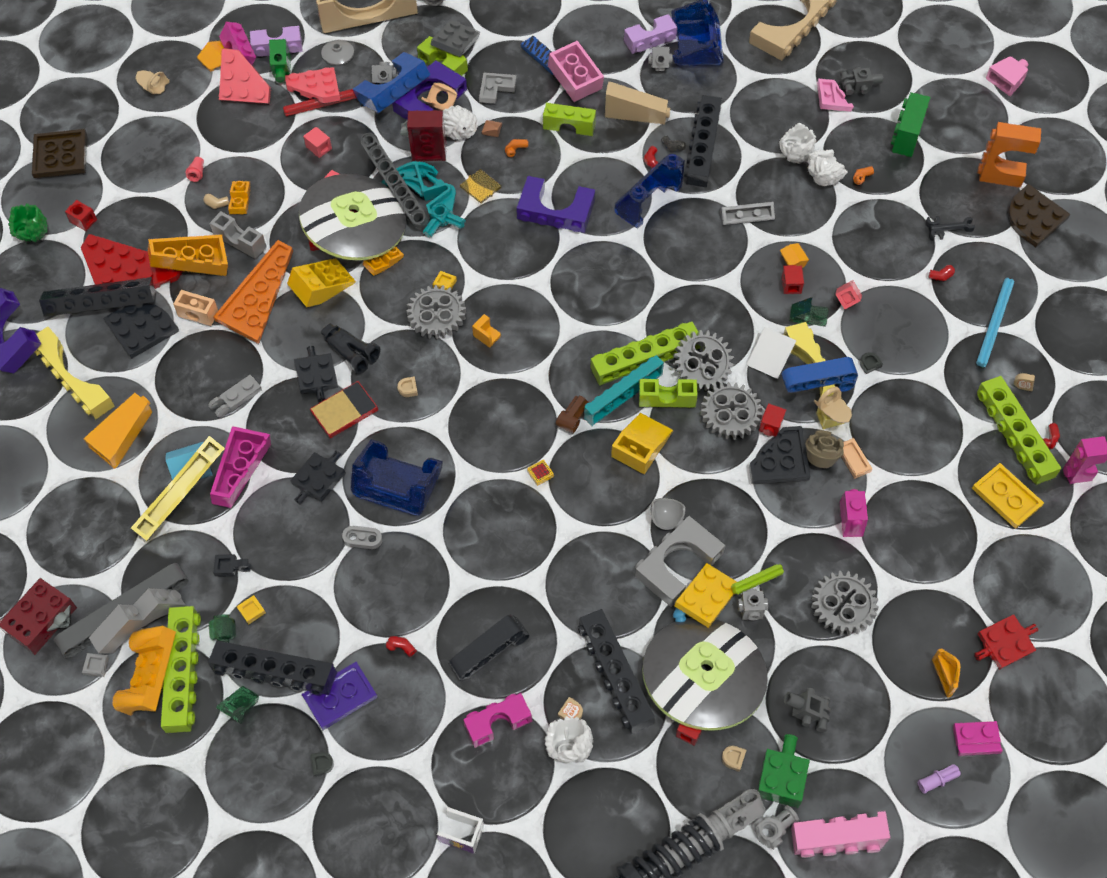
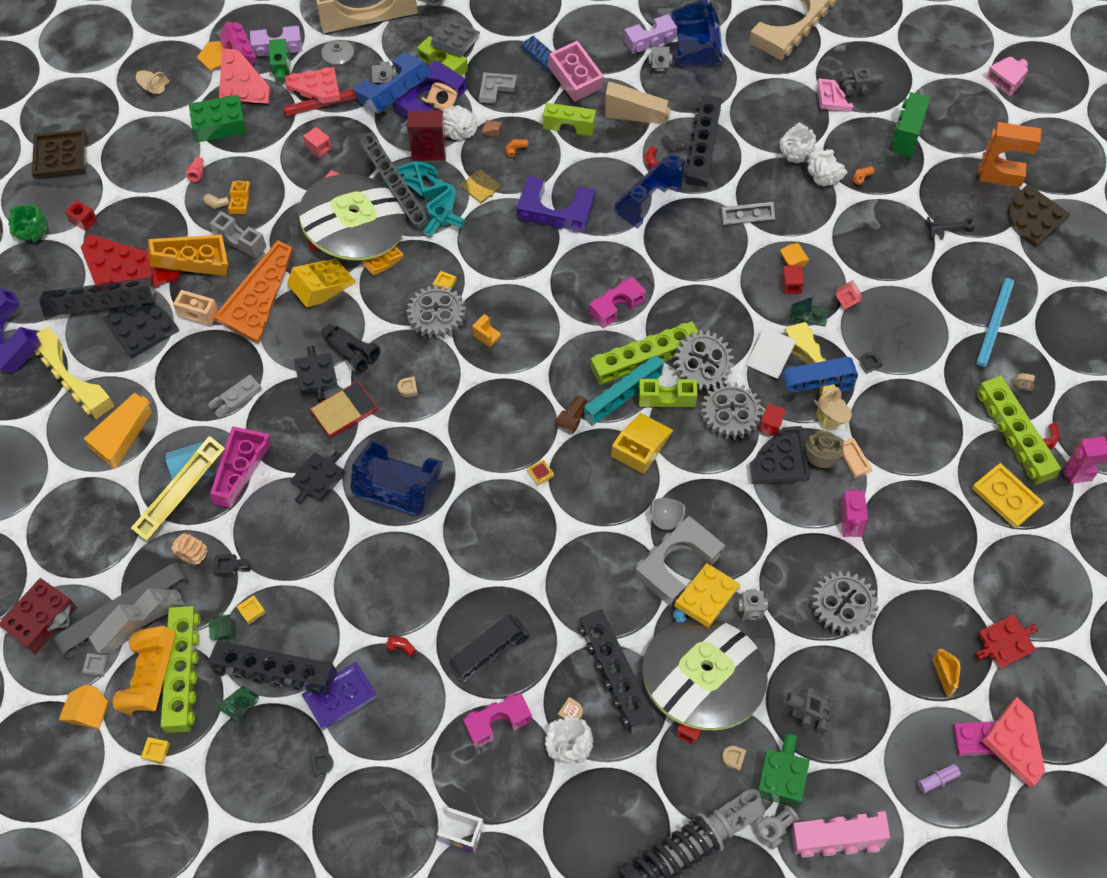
light grey plate [342,526,382,549] -> none
lime axle [731,564,784,594] -> none
red arm [928,265,955,281] -> none
none -> light orange slope [59,685,109,729]
none -> yellow plate [141,737,170,764]
none -> light nougat gear [172,533,208,565]
none -> green brick [189,95,247,143]
none -> dark pink arch [589,277,646,328]
none -> coral plate [982,697,1045,788]

